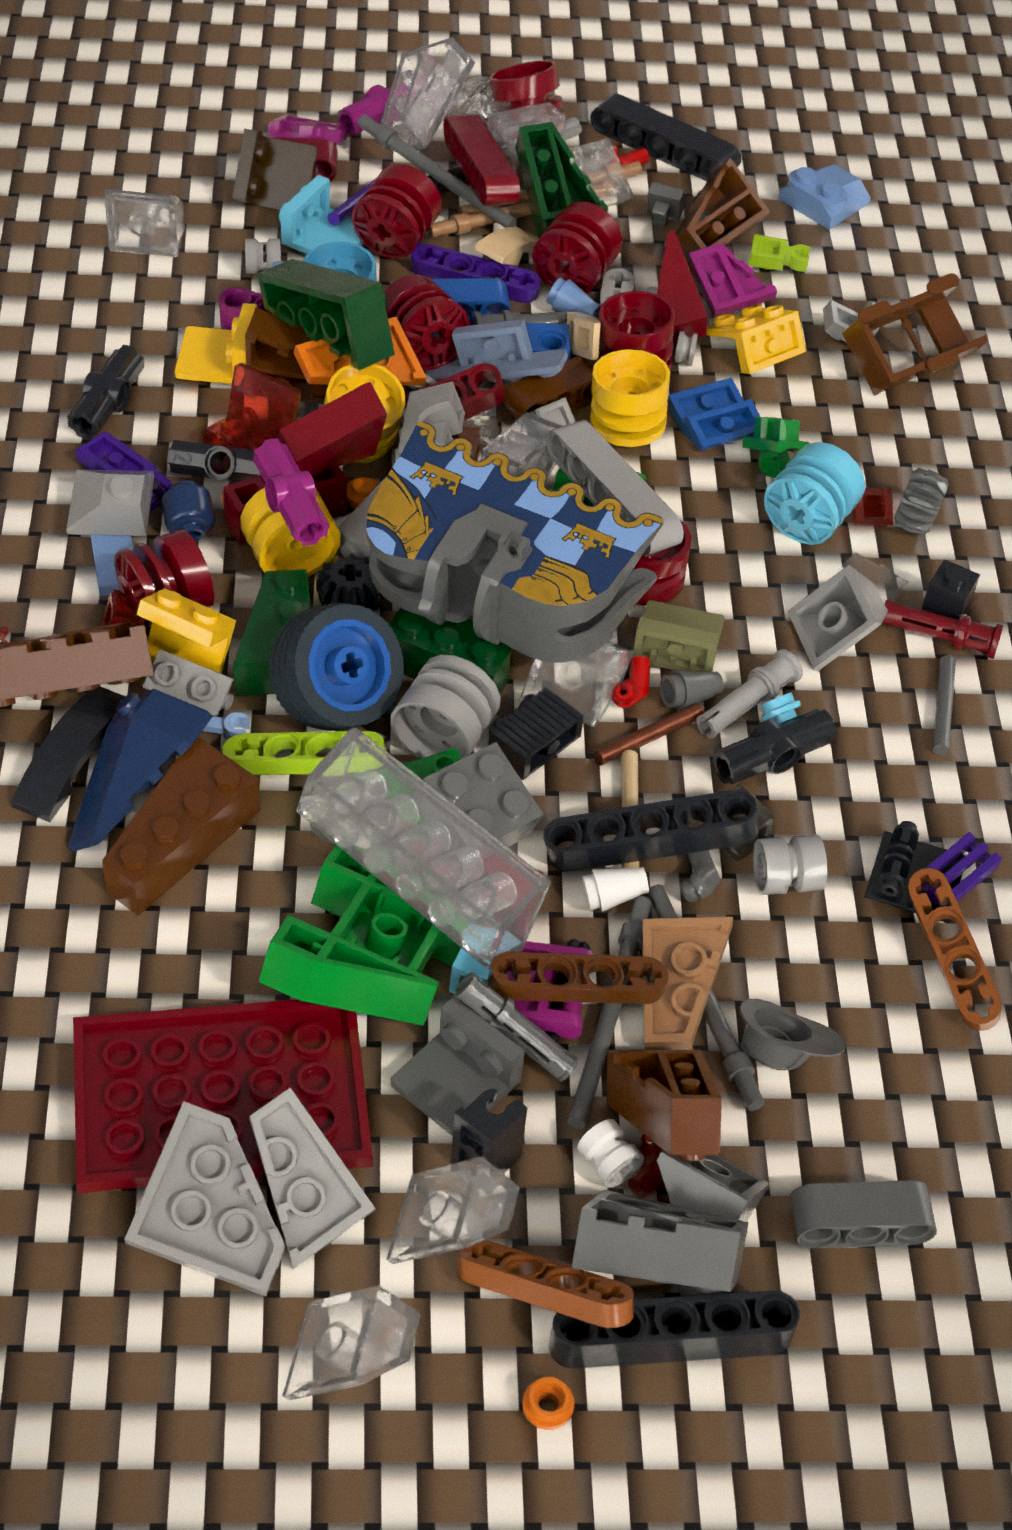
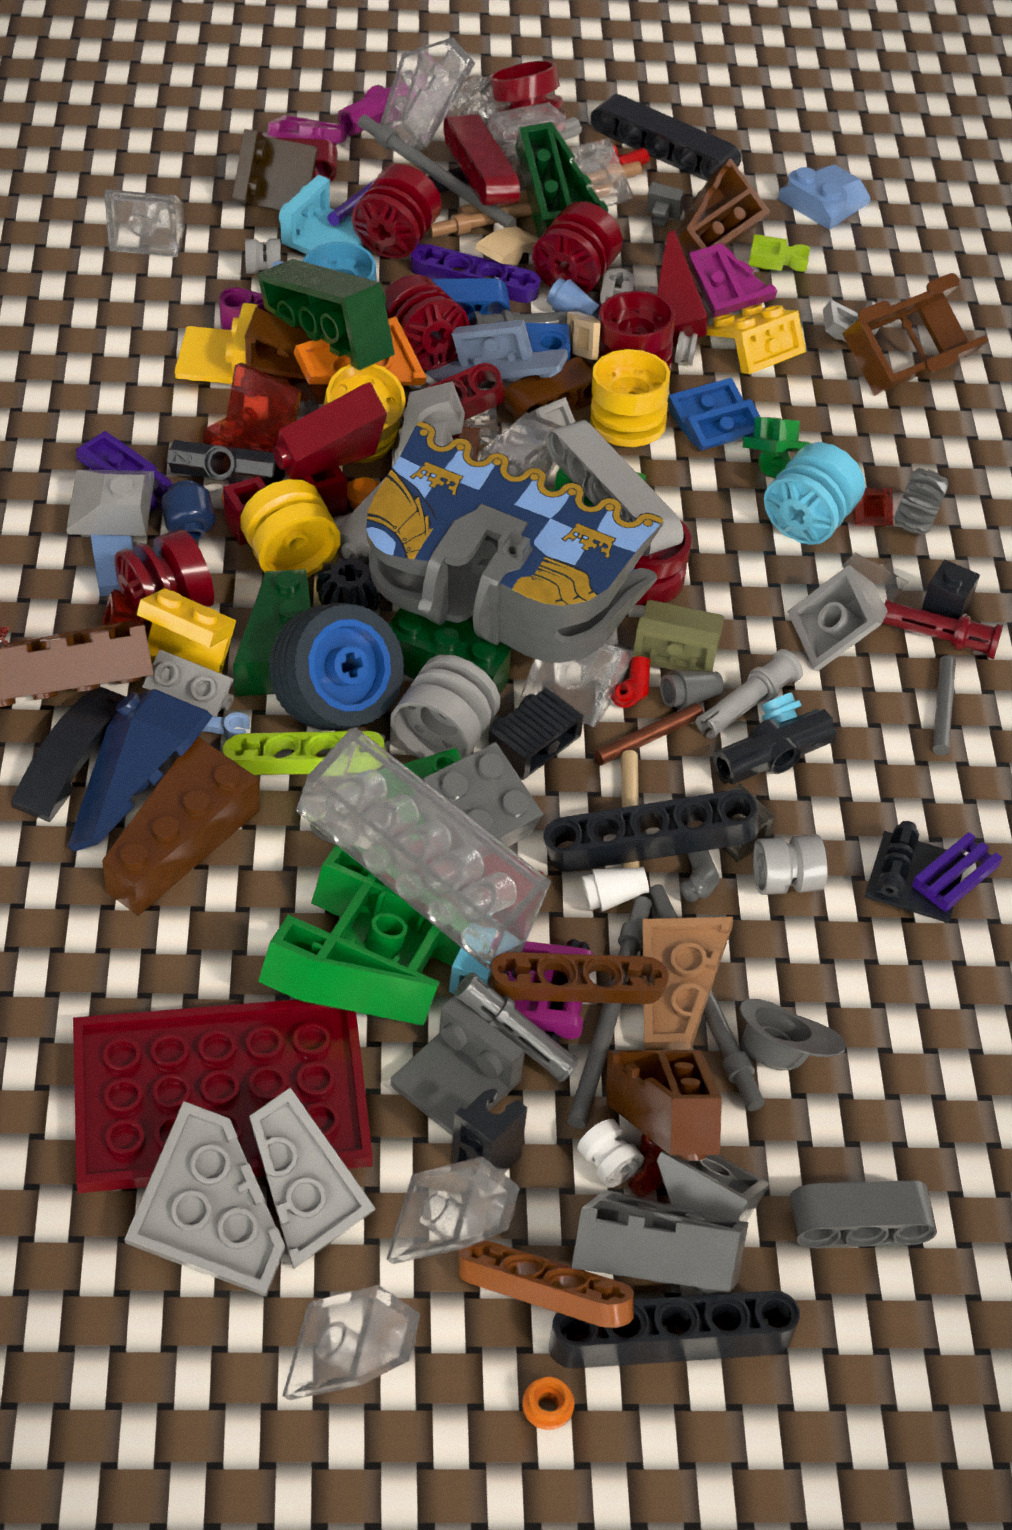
black piece [67,344,144,439] -> none
magenta piece [253,438,329,546] -> none
dark orange beam [908,868,1001,1031] -> none

